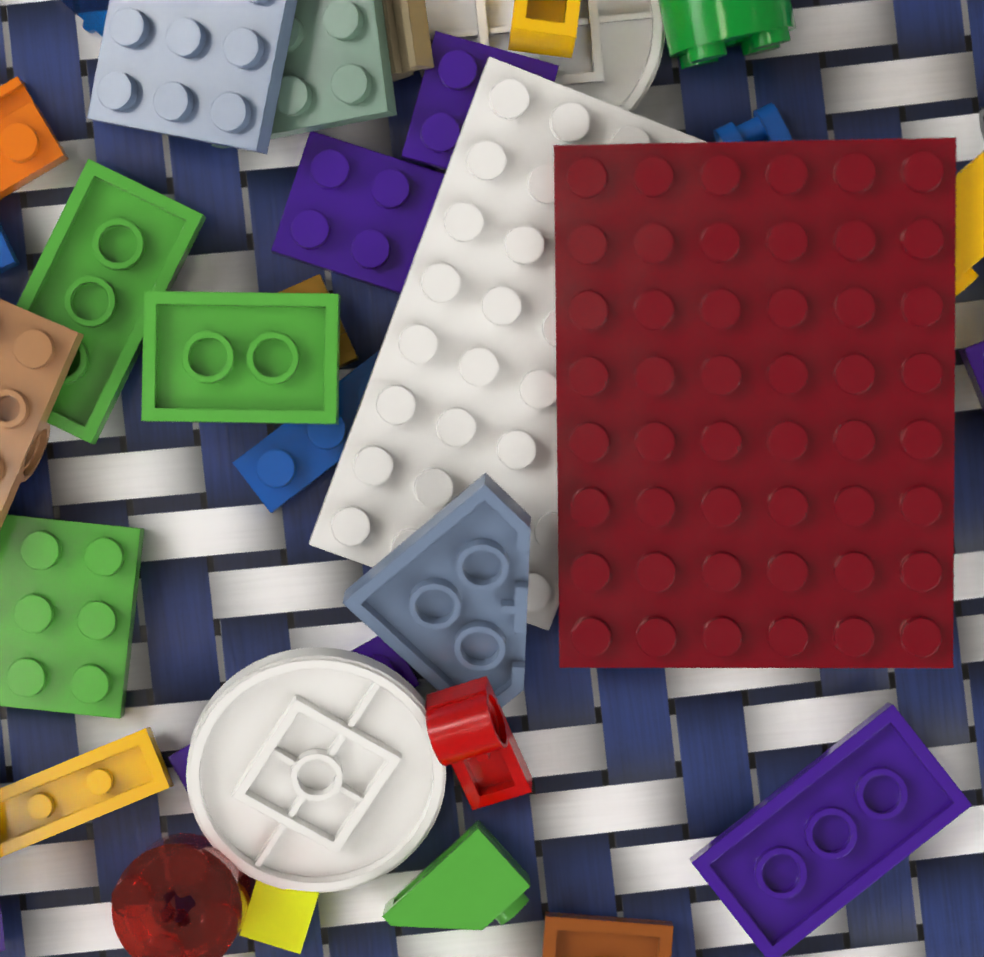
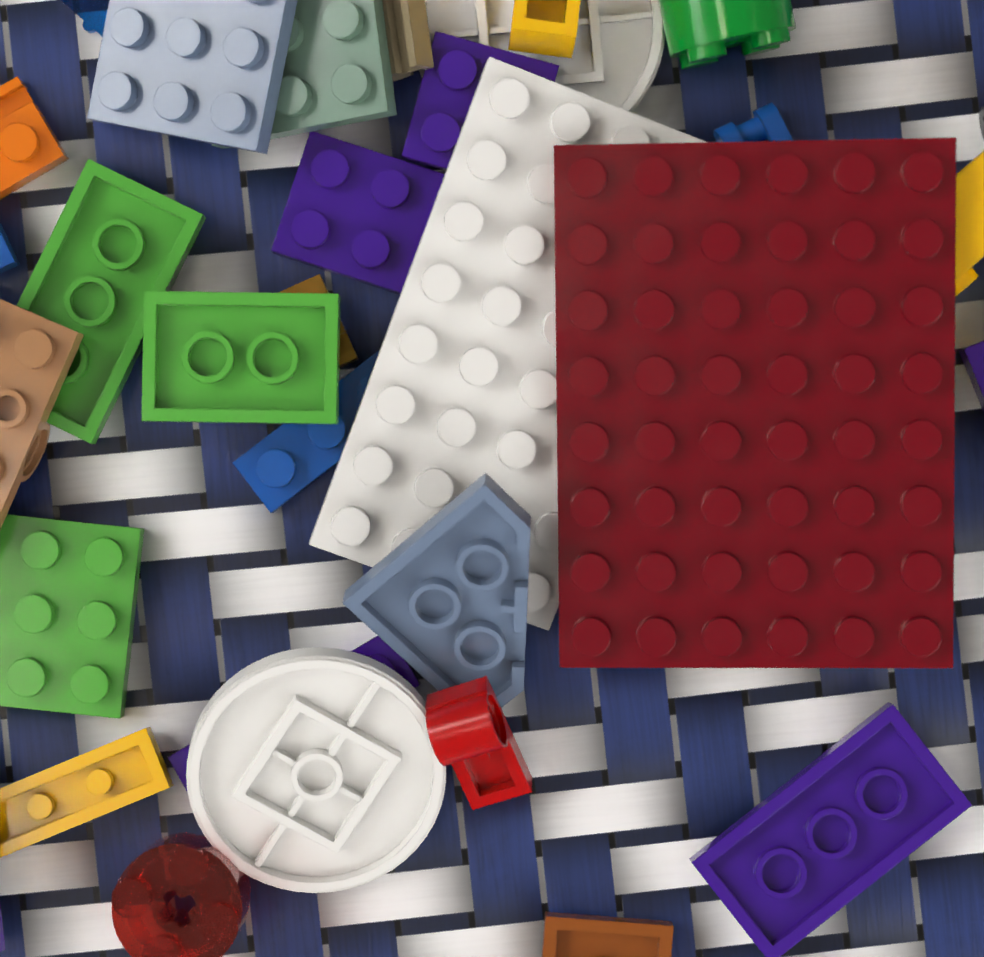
neon yellow tile [239,880,319,954] -> none
bright green slope [382,819,530,930] -> none

